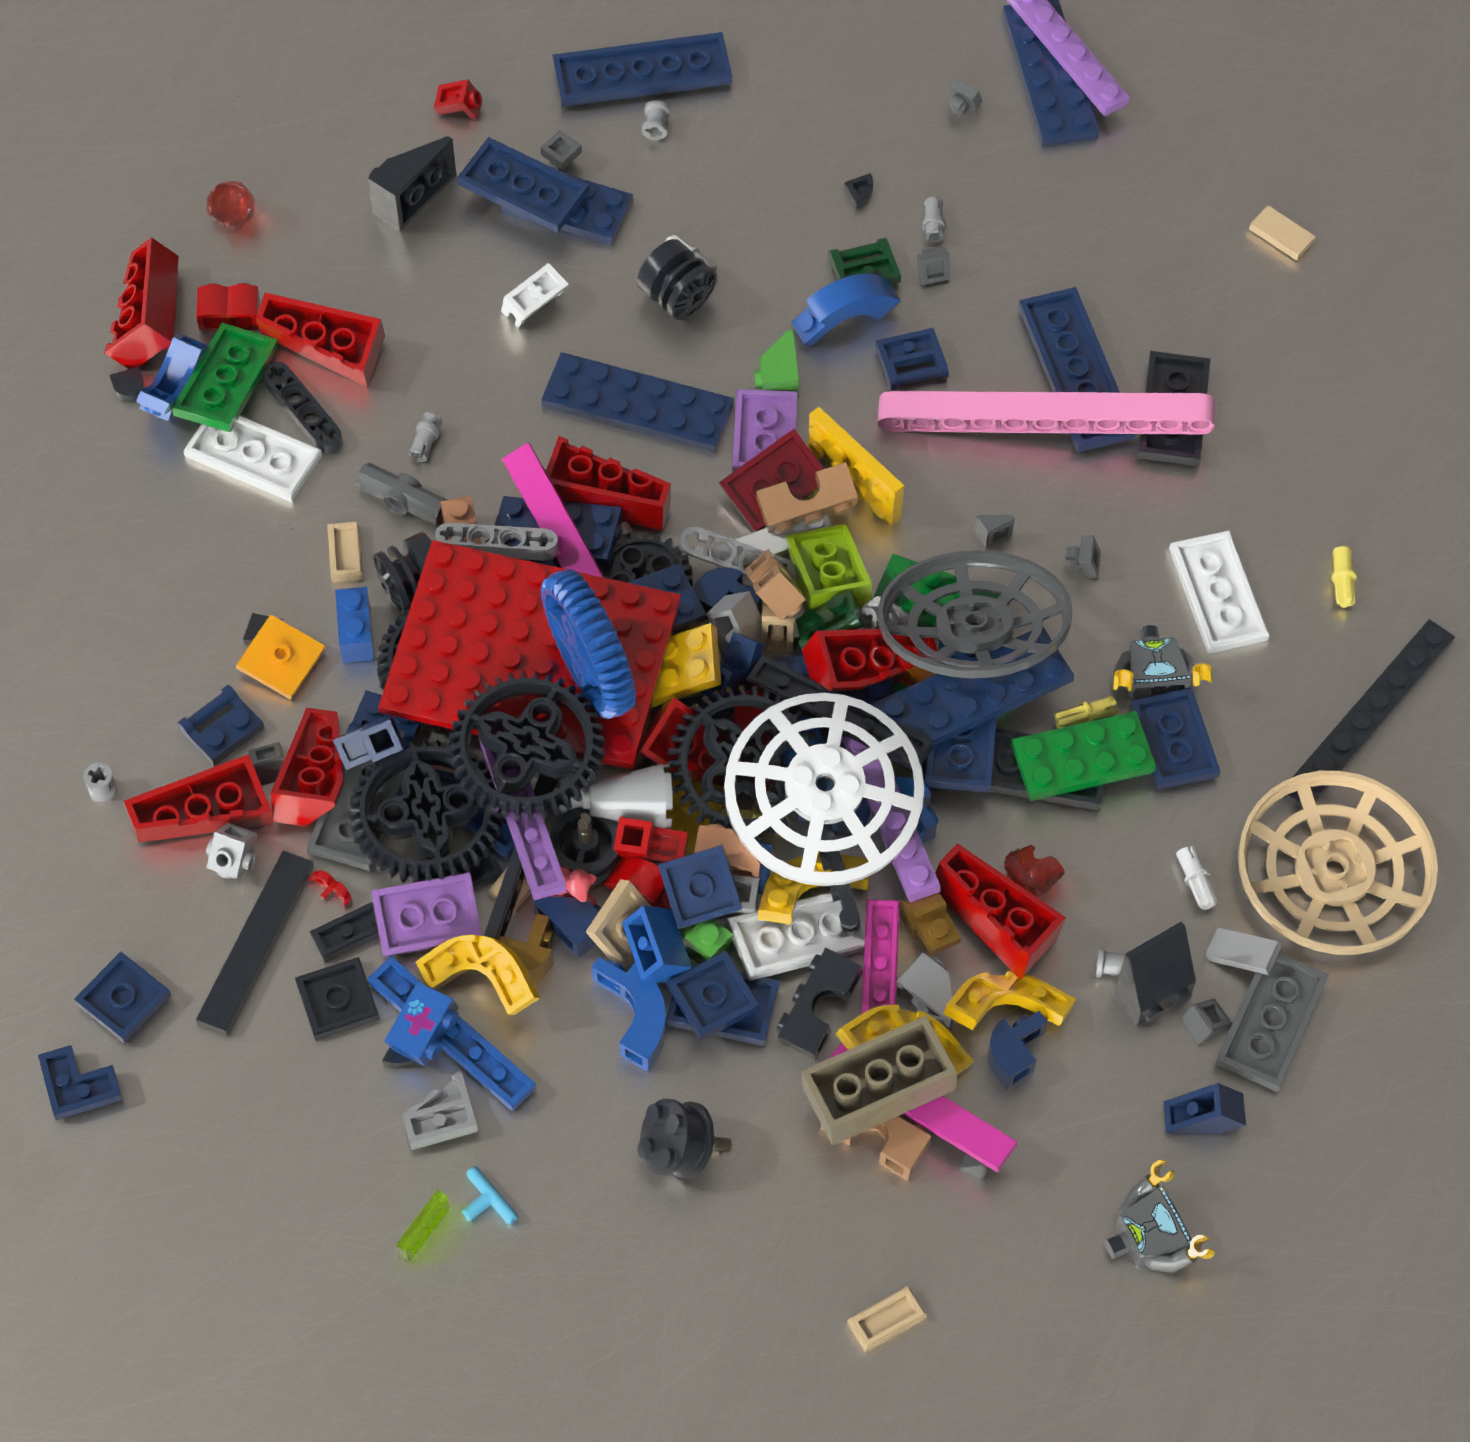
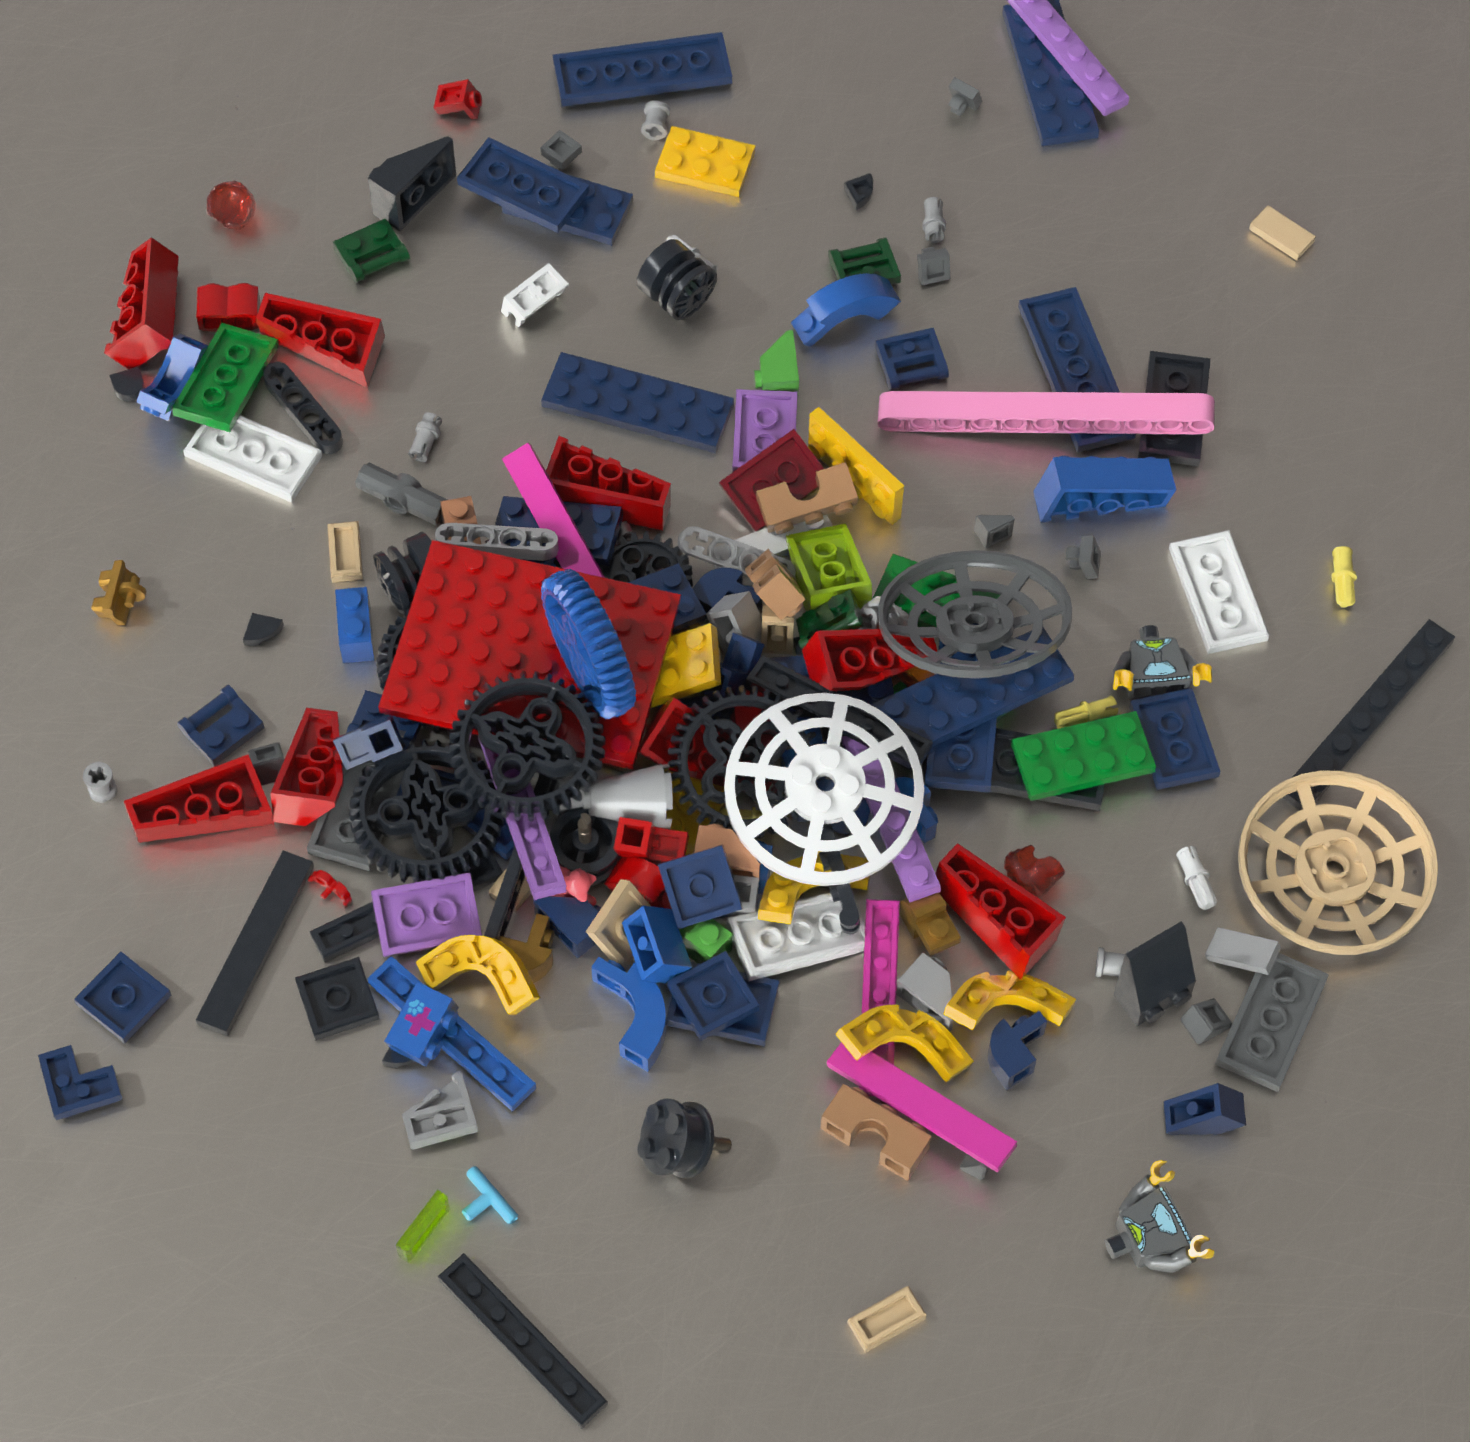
light grey brick [206,823,258,879] -> none
light orange plate [236,614,325,700] -> none
black arch [776,947,863,1061] -> none
dark tan brick [801,1016,957,1146] -> none
none -> pearl gold hips [91,560,147,625]
none -> dark green plate [333,218,410,283]
none -> black tile [438,1253,608,1429]
none -> yellow plate [655,126,755,197]
none -> blue wedge [1033,456,1176,523]

